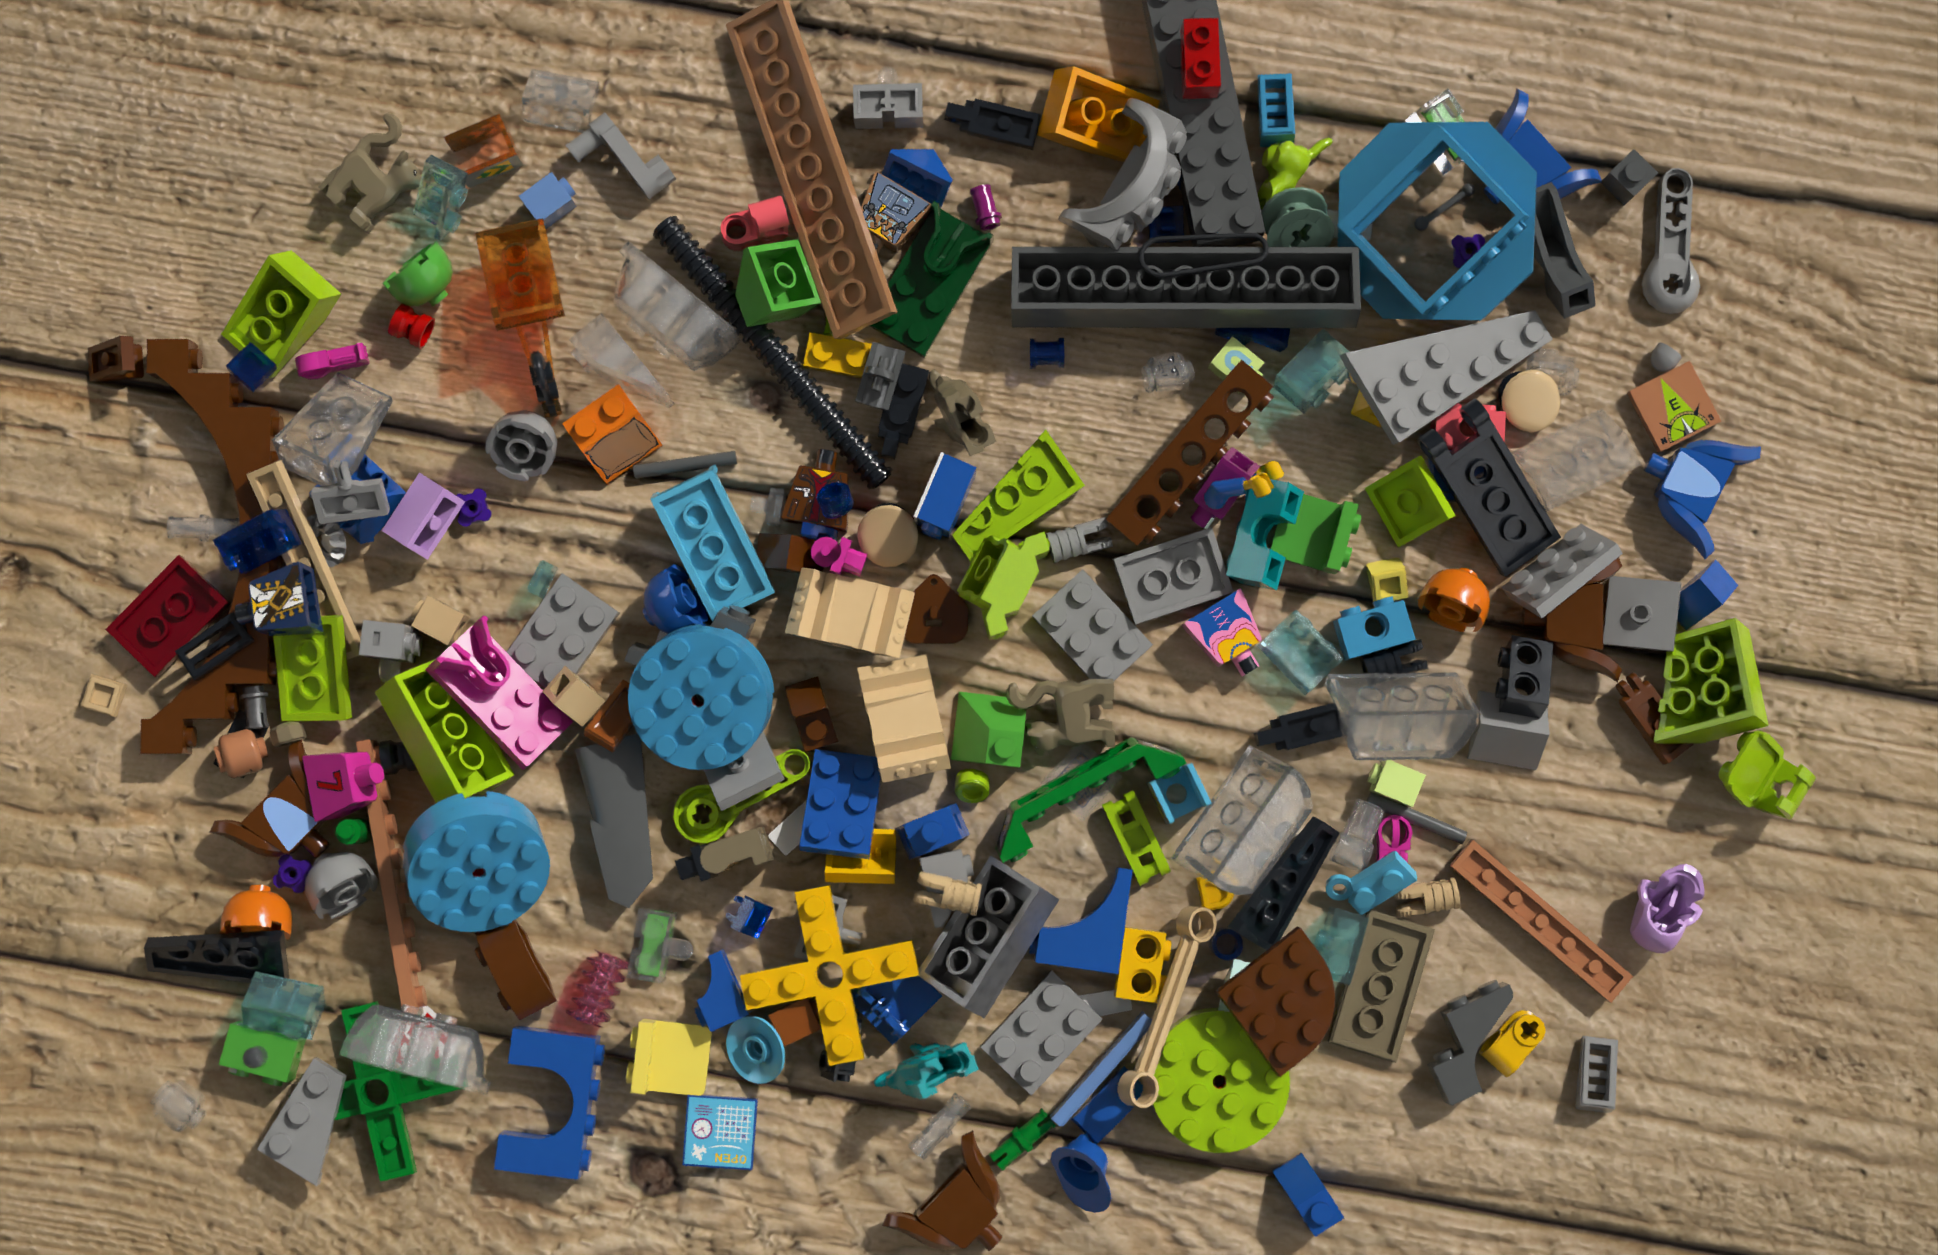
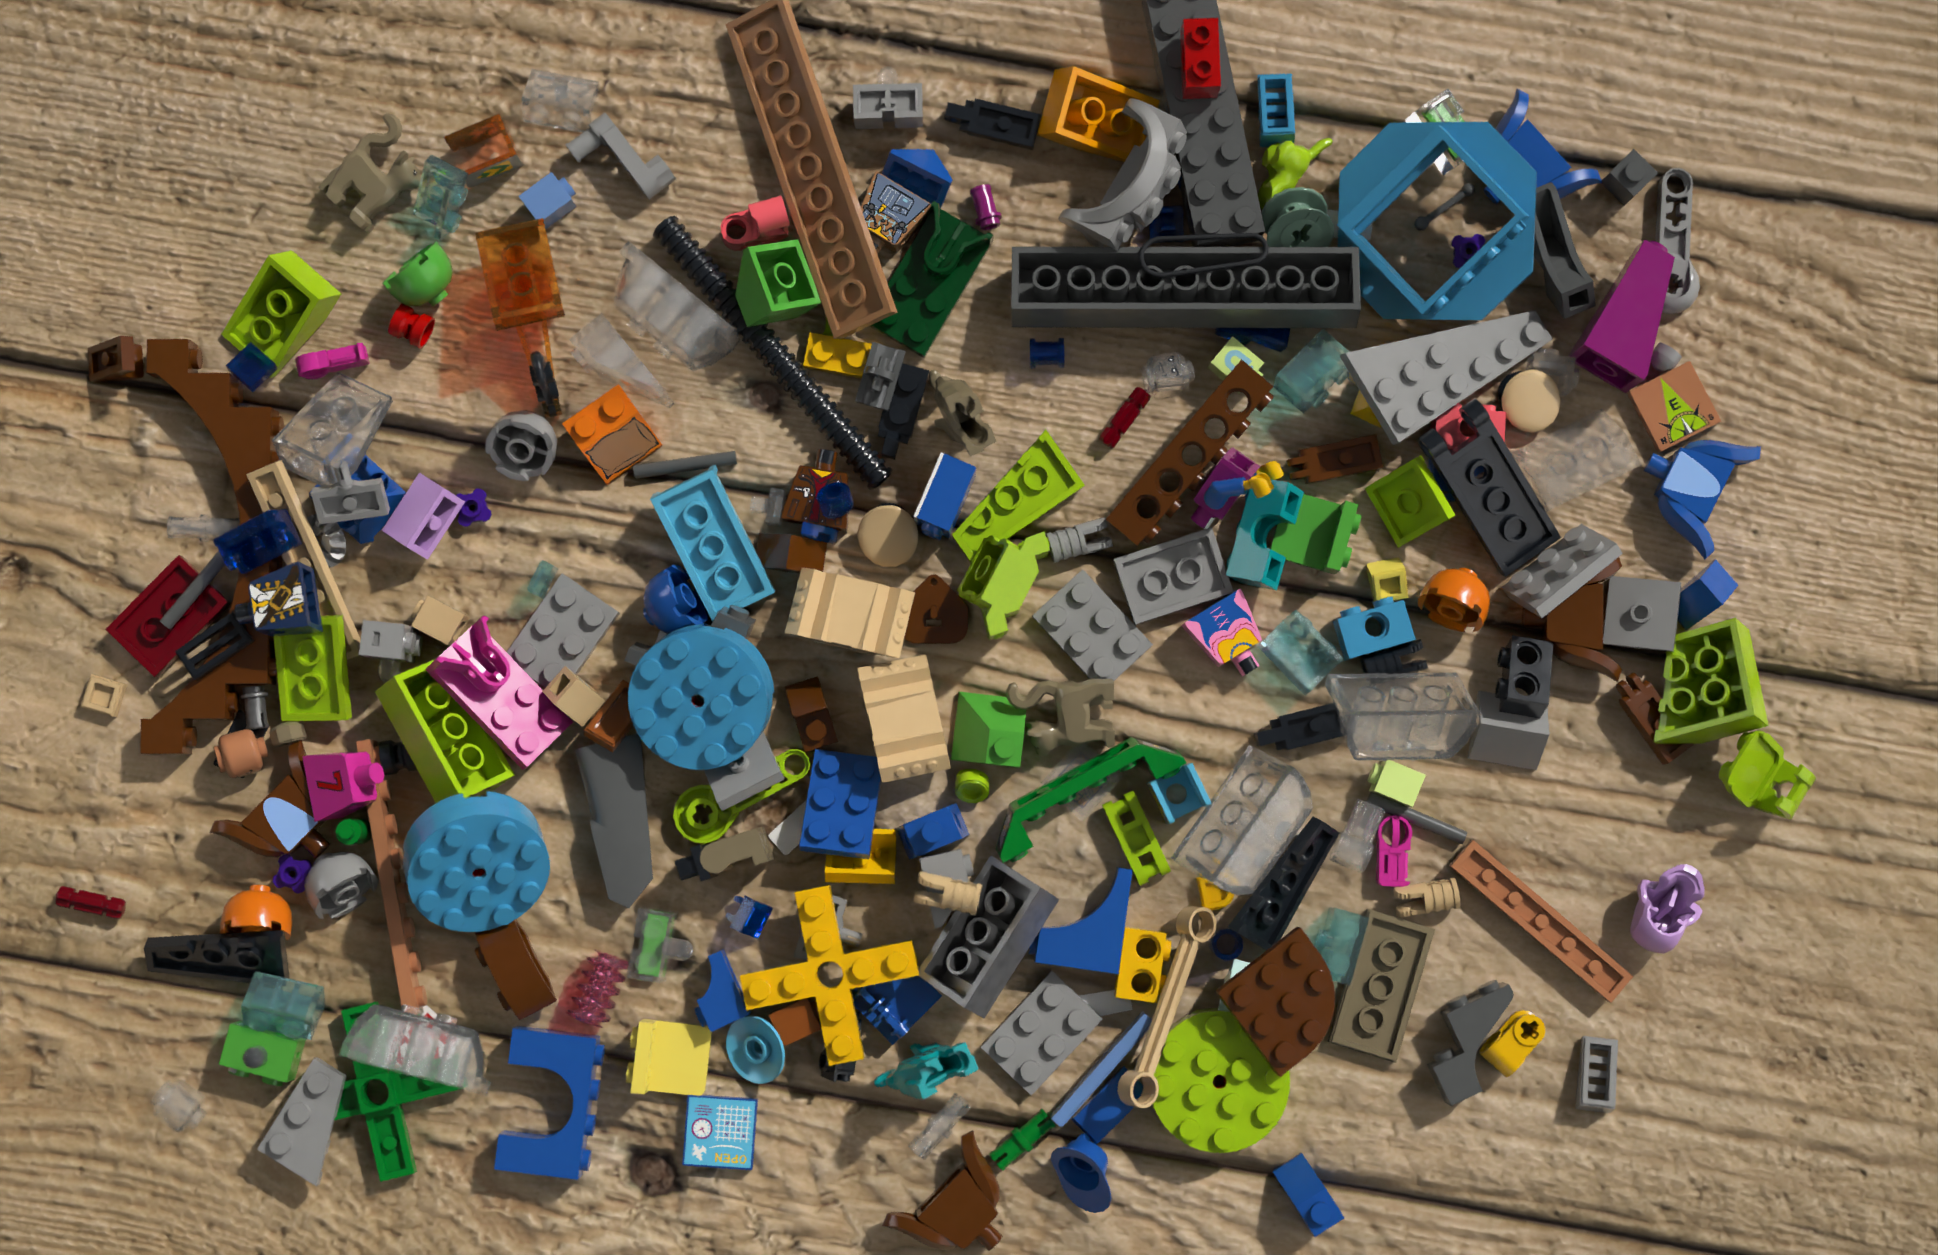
dark pink hips [811,537,867,577] -> none
medium azure hinge [1325,850,1417,915] -> none
none -> dark red axle [55,886,126,919]
none -> dark grey bar [160,541,238,630]
none -> dark red axle [1099,387,1151,449]
none -> reddish brown hinge [1286,434,1383,484]
none -> magenta slope [1567,240,1675,394]

